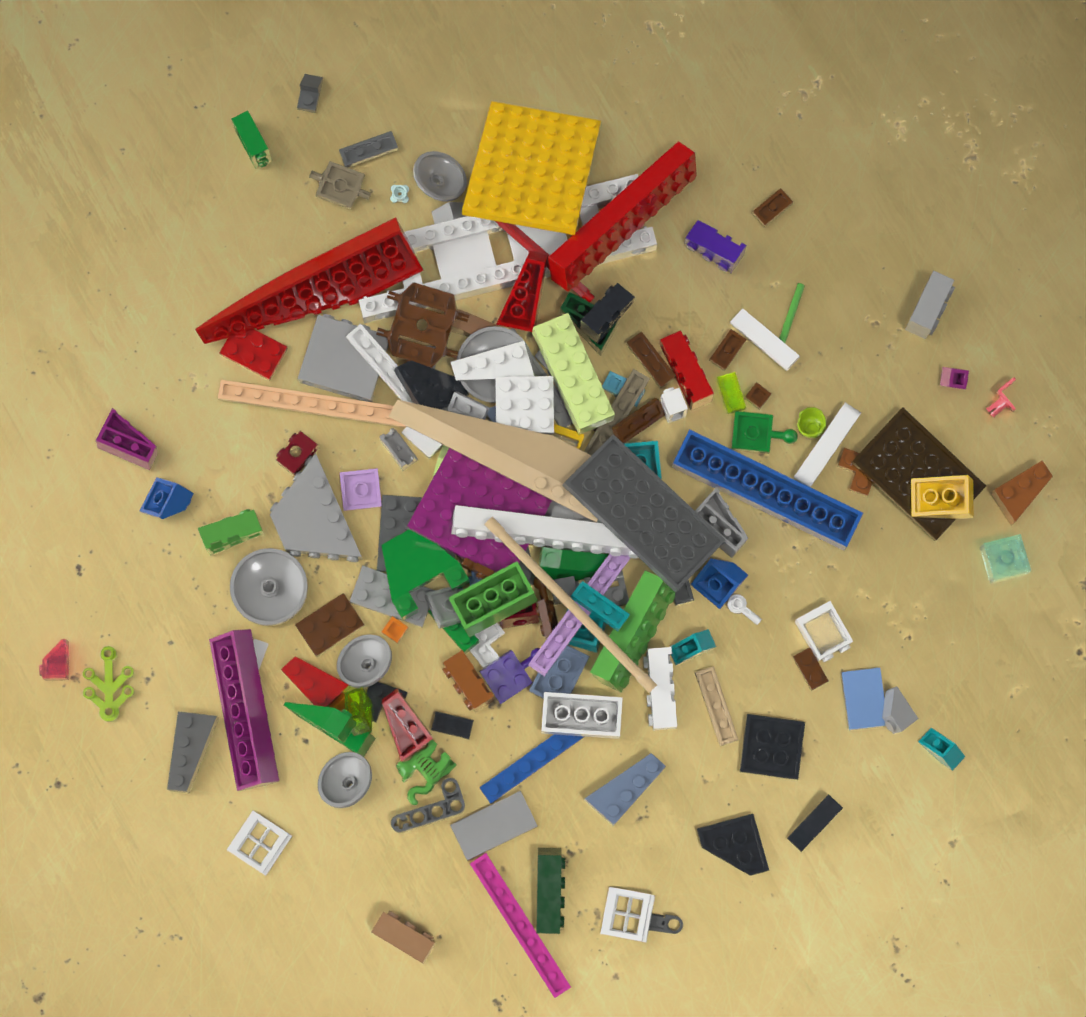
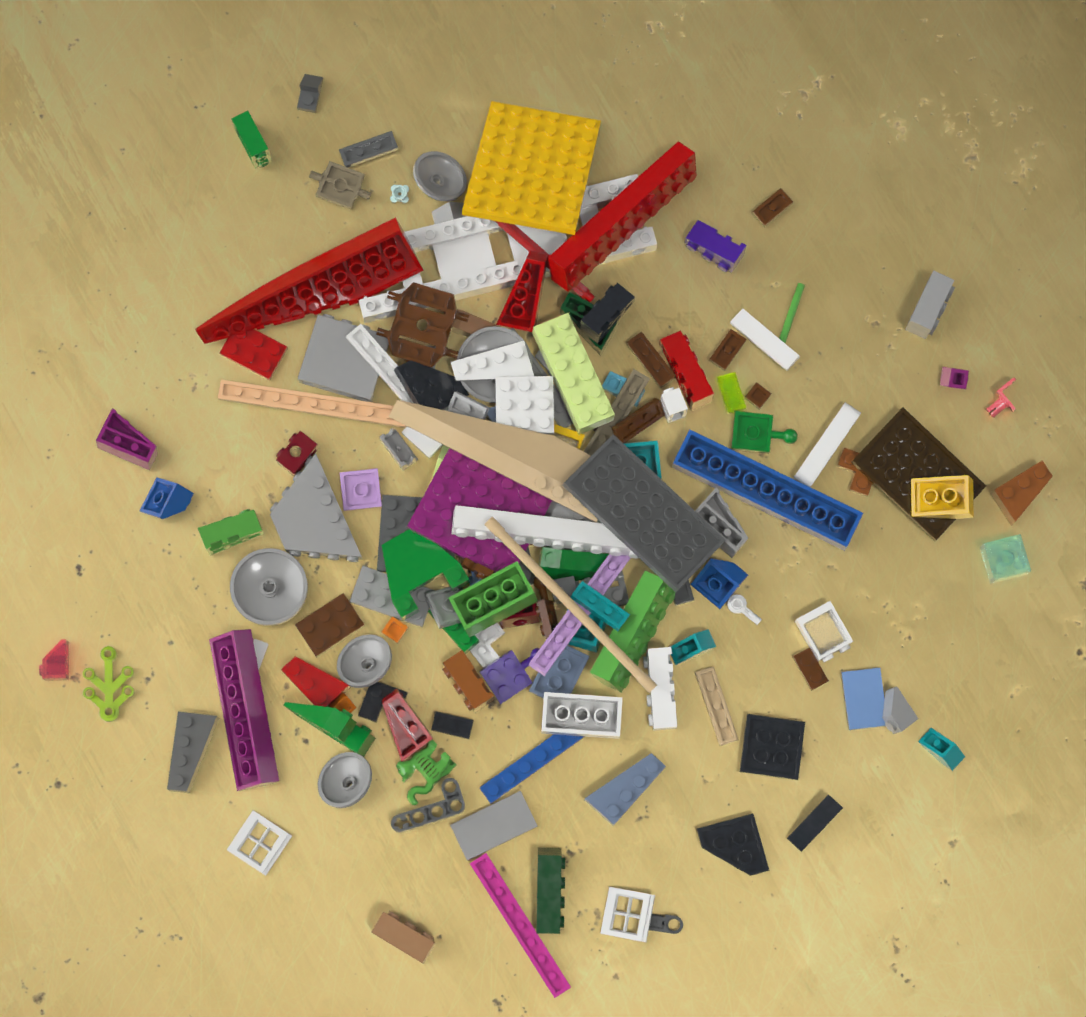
clear neon green brick [345,687,372,736] -> none
lime hair [797,407,826,438] -> none

